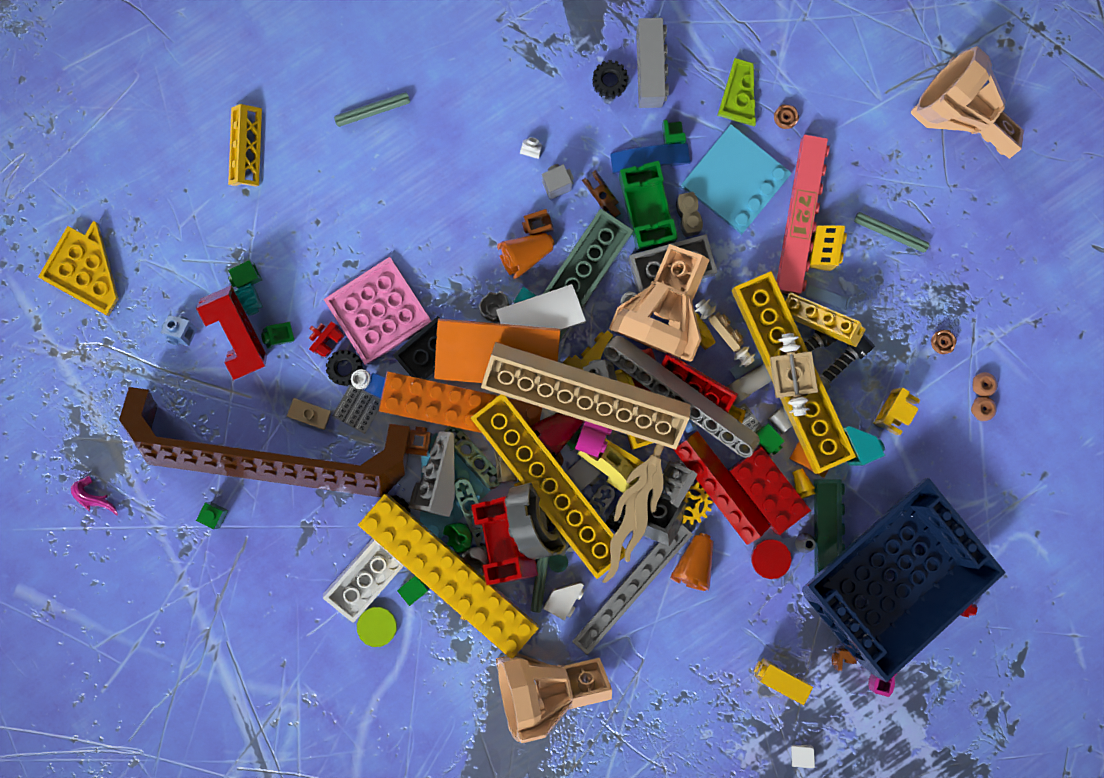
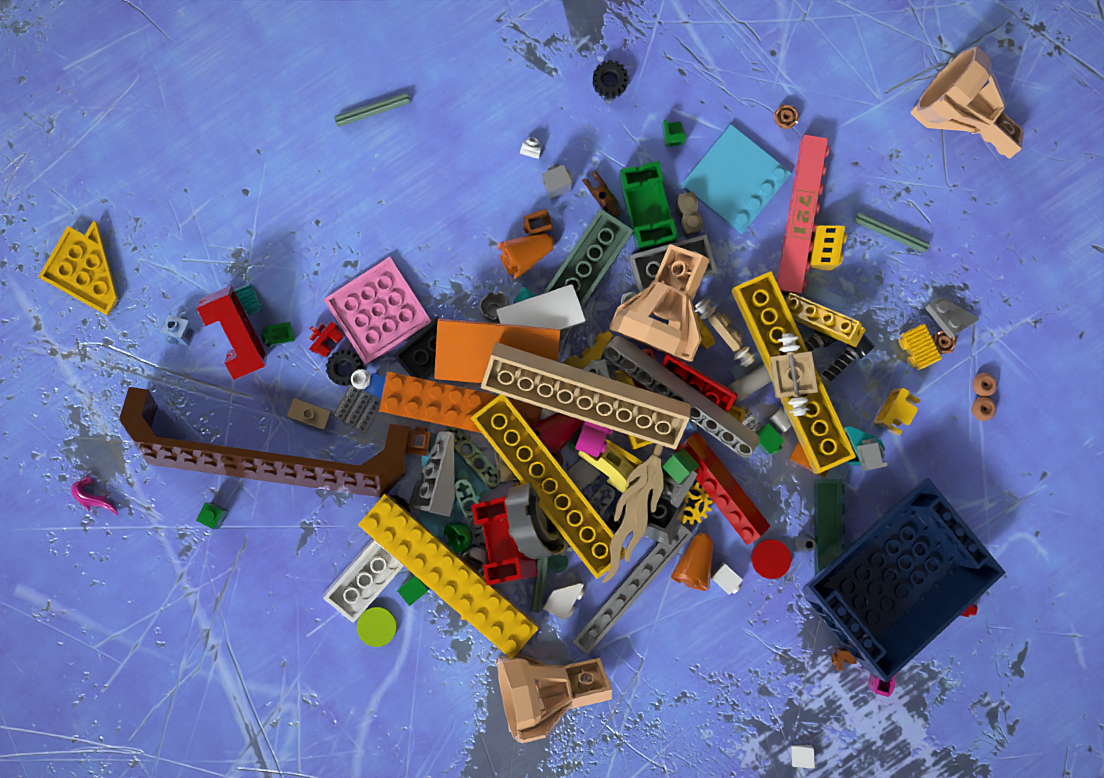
yellow fence [228,104,262,187] -> none
green brick [228,260,262,289] -> none
blue slope [610,144,690,174] -> none
light grey brick [636,18,669,108] -> none
lime wing [717,58,756,127] -> none
red brick [728,447,811,535] -> none
yellow brick [754,658,813,705] -> none
yellow cone [792,468,816,499] -> none
none -> green panel [662,448,699,484]
none -> white brick [711,562,743,595]
none -> light grey brick [857,438,888,471]
none -> yellow brick [898,324,942,370]
none -> light grey wing [925,296,979,339]

